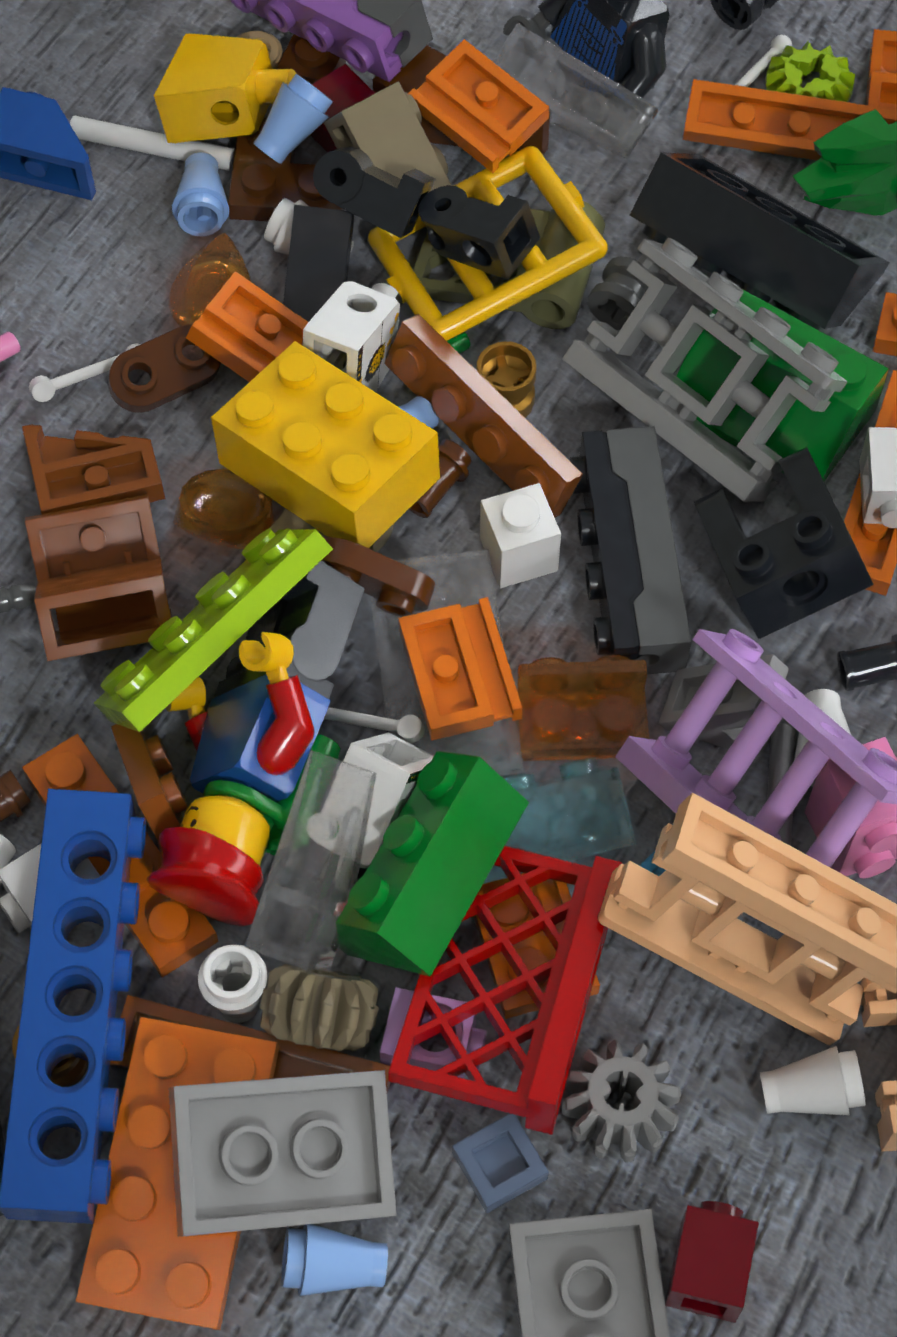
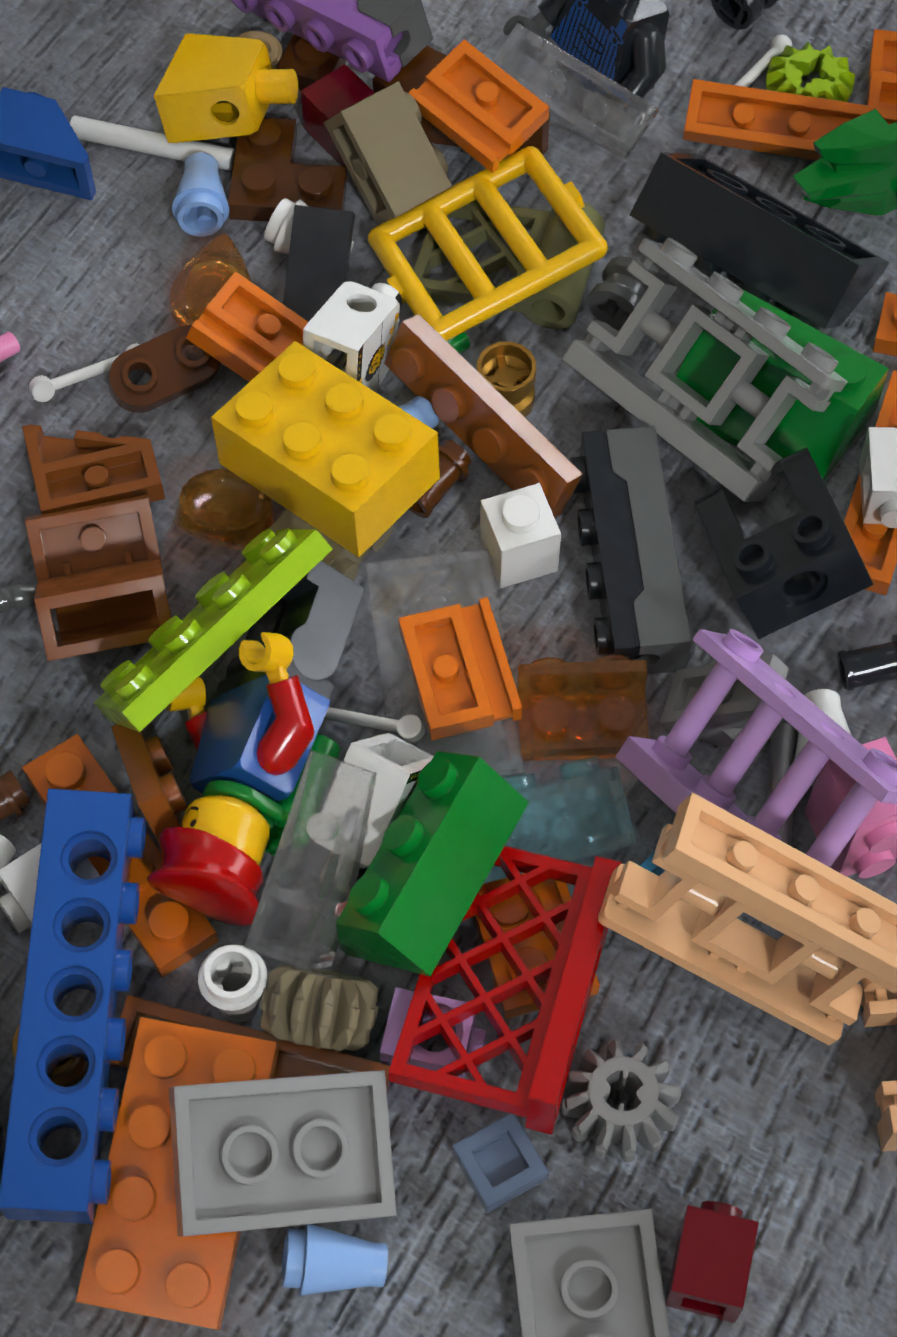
light blue cone [254,74,333,164] -> none
black leg [313,146,436,238] -> none
reddish brown plate [321,537,436,617] -> none
black leg [418,185,540,280] -> none
white cone [760,1046,866,1115] -> none

